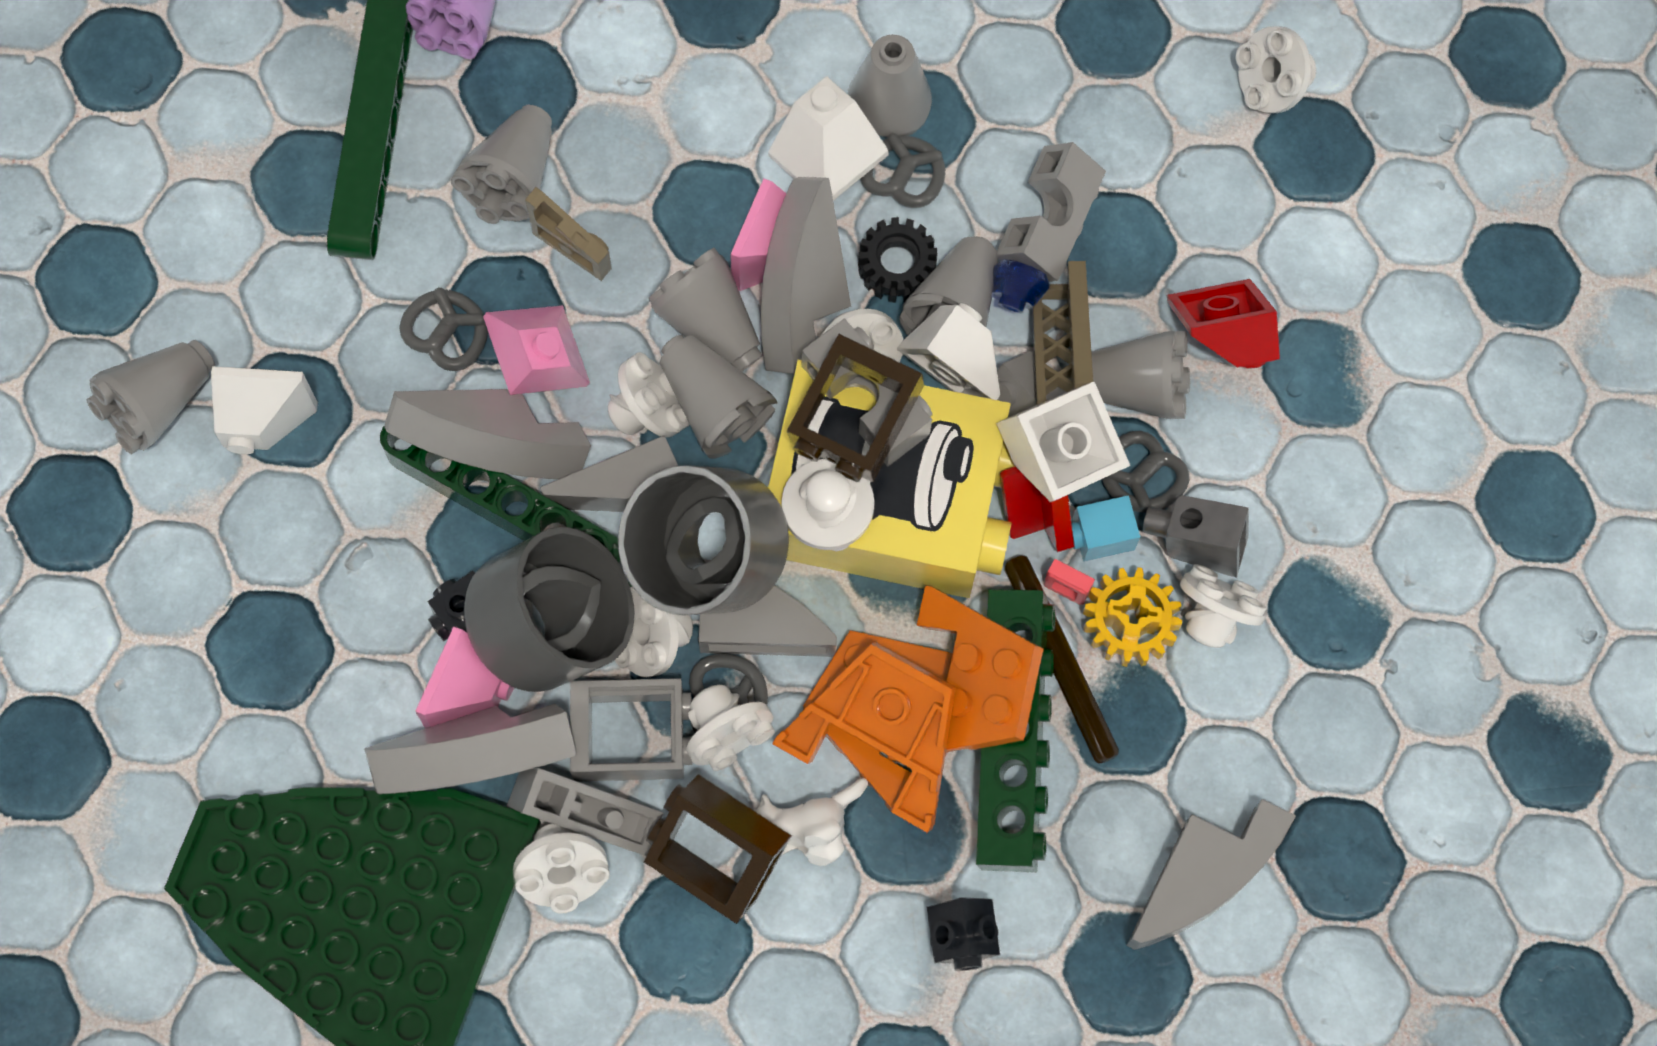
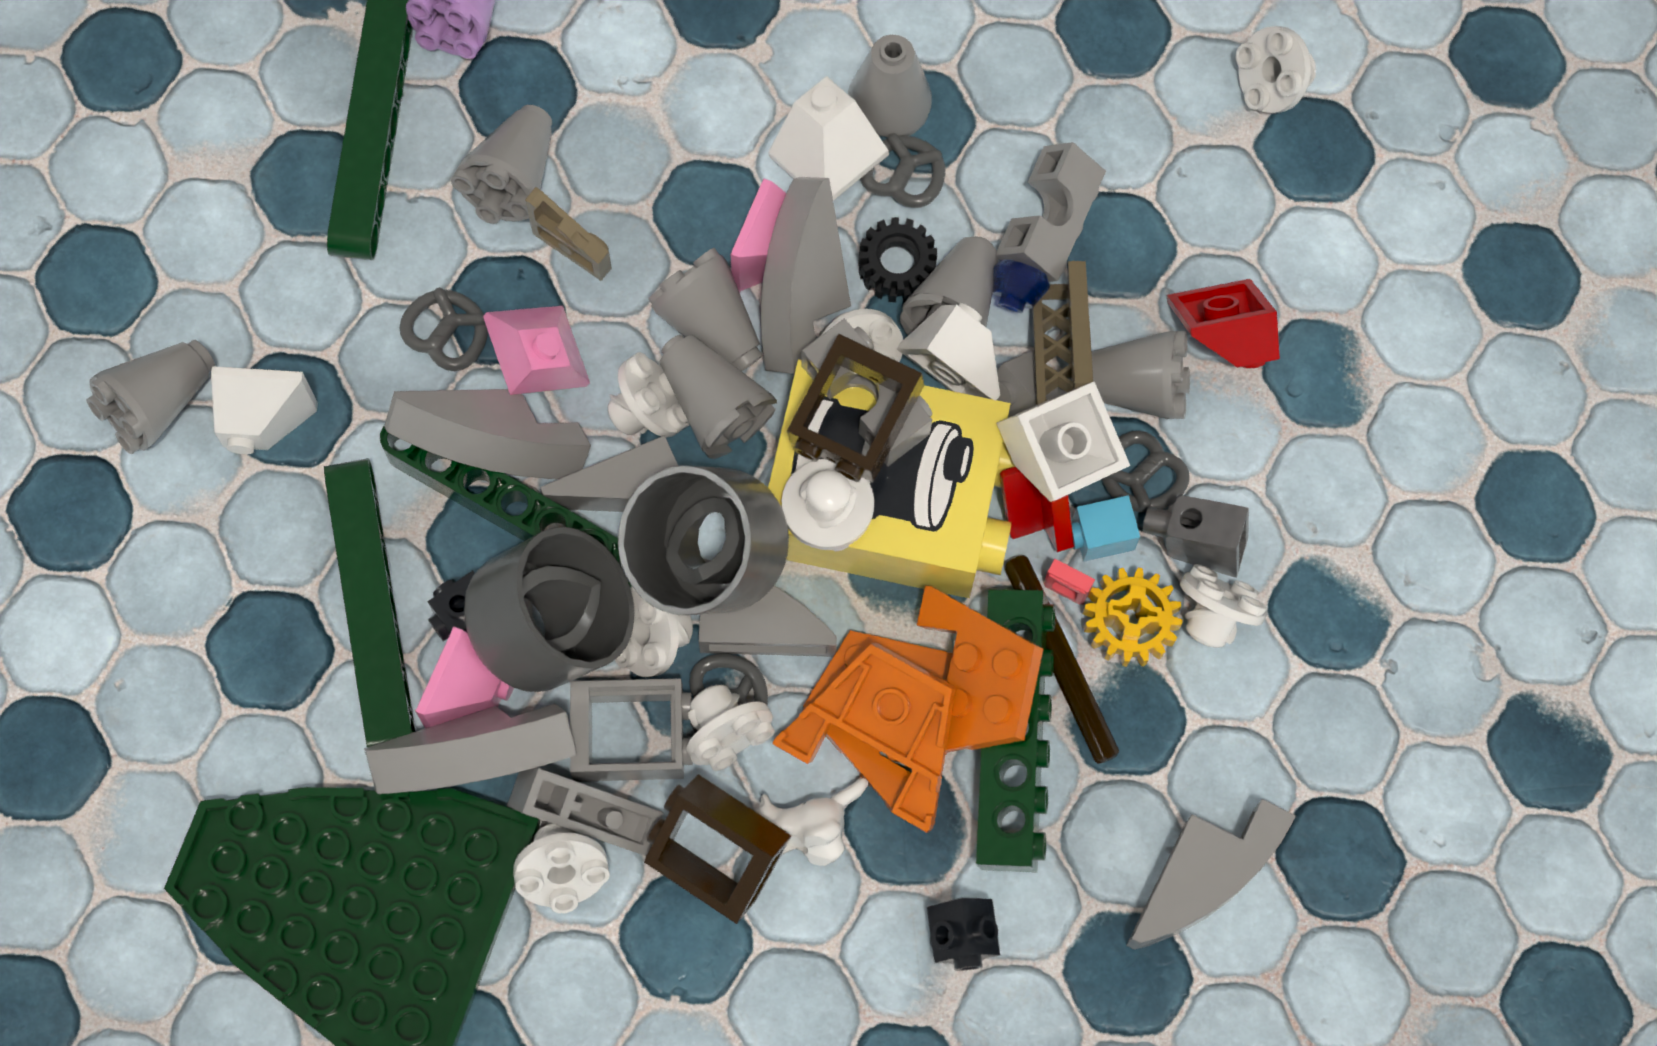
none -> dark green beam [324,458,416,747]

